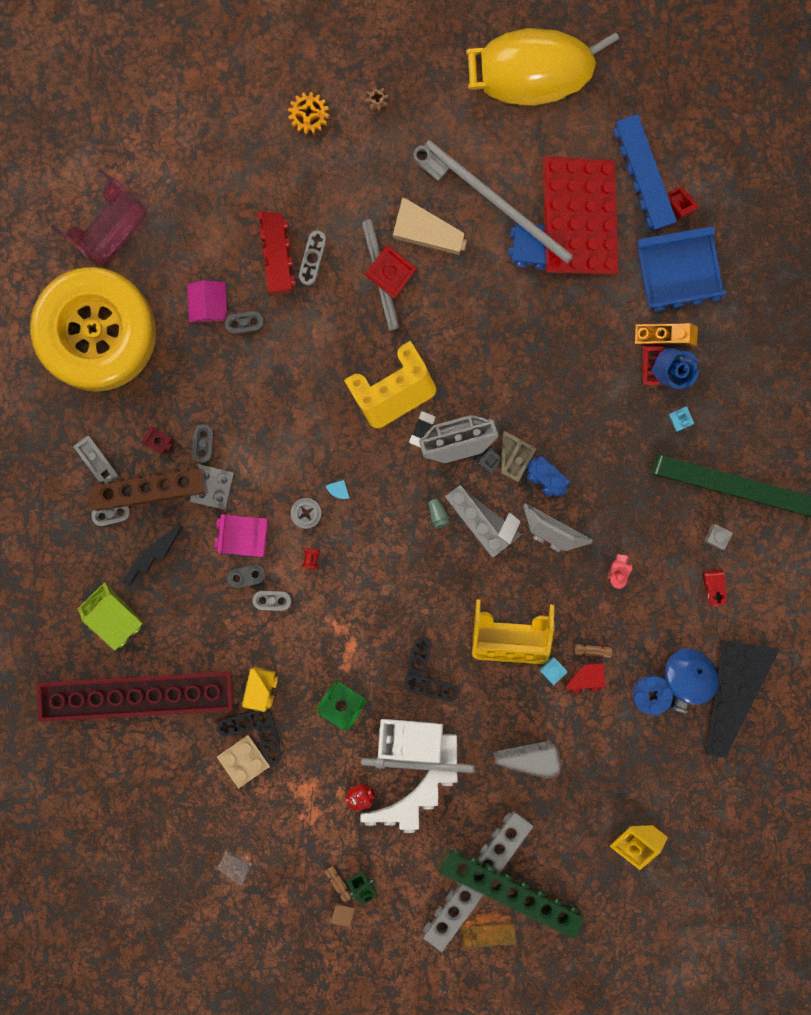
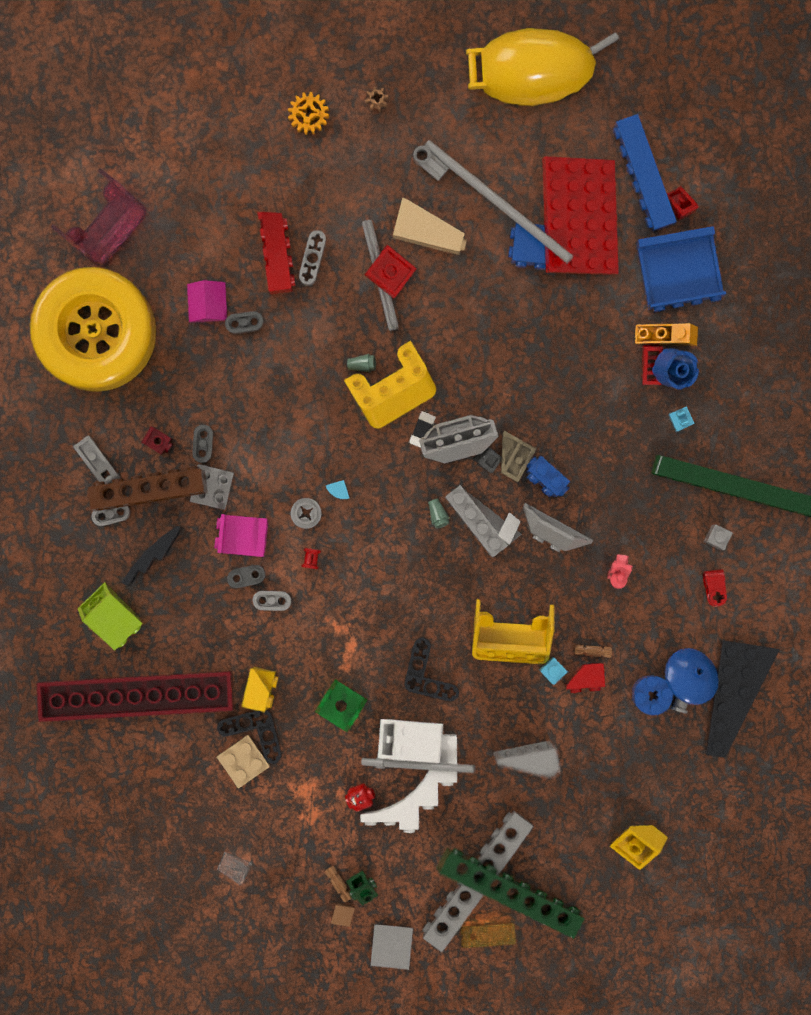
none -> sand green cone [347,354,376,373]
none -> light grey slope [371,924,413,970]

